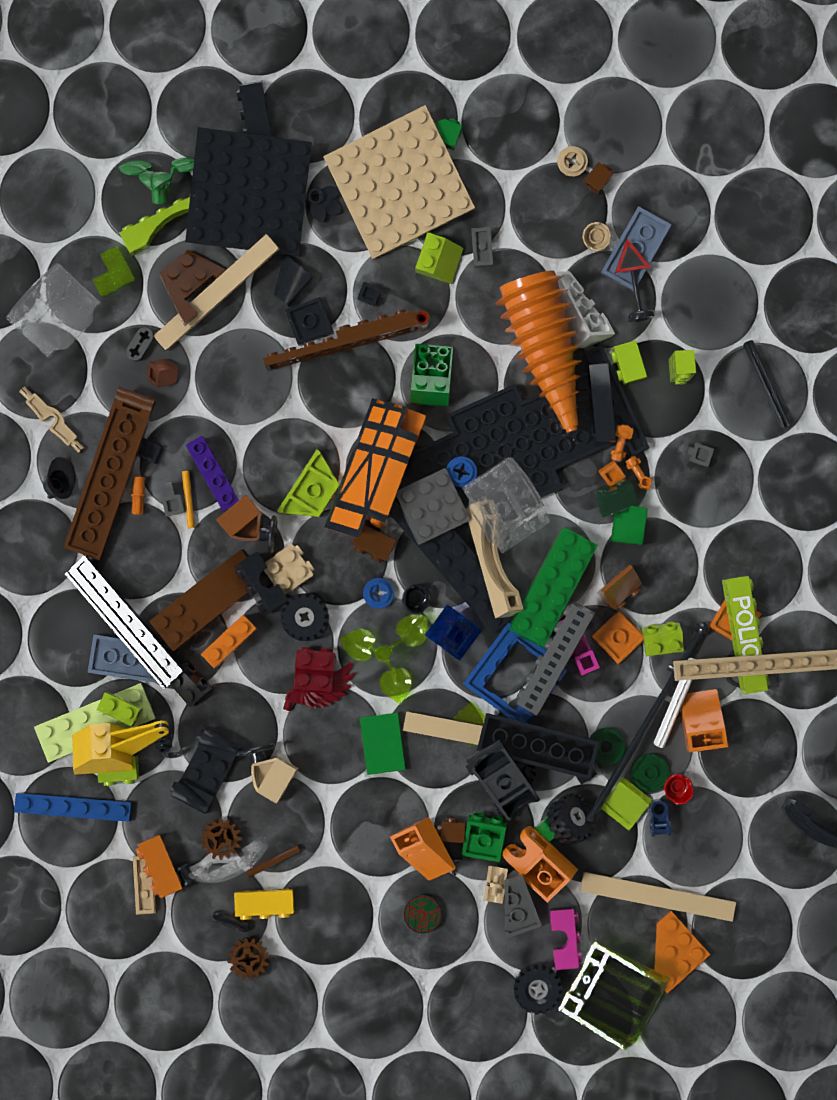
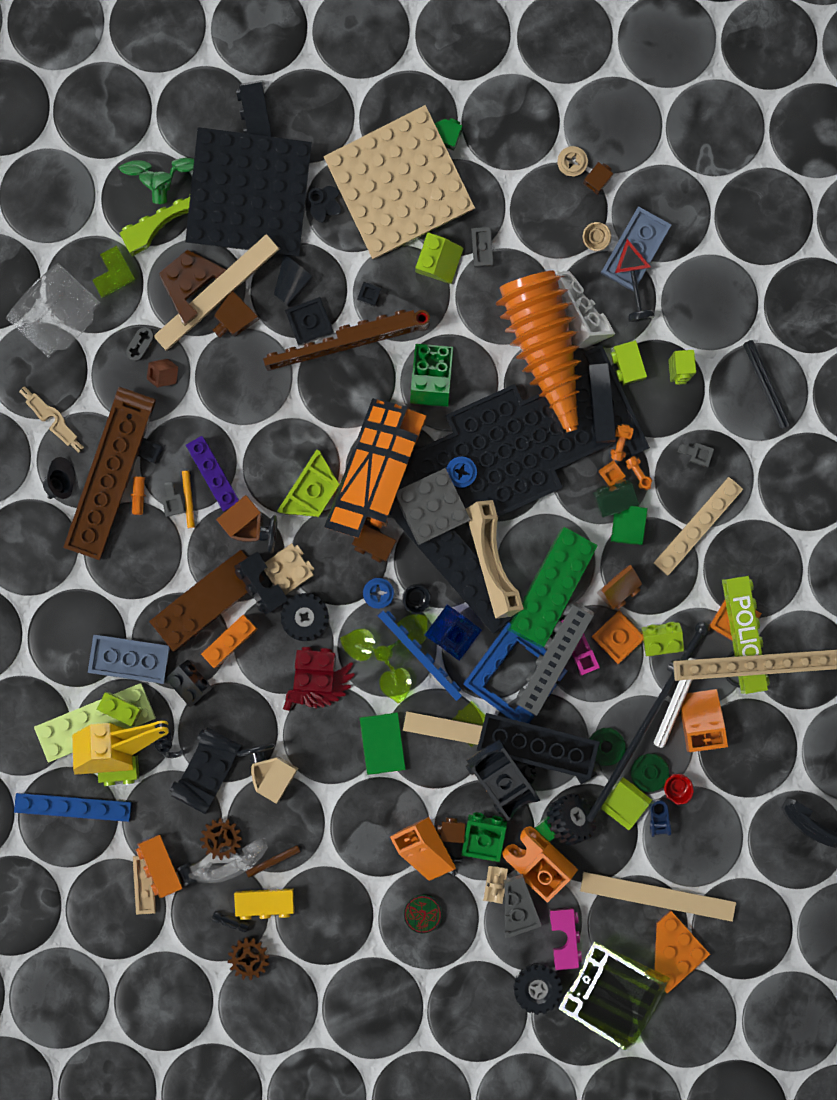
plate [65,555,185,689] -> none
clear slope [463,457,550,553] -> none
none -> reddish brown torso [212,291,259,338]
none -> blue plate [377,610,462,701]
none -> tan plate [653,477,743,576]

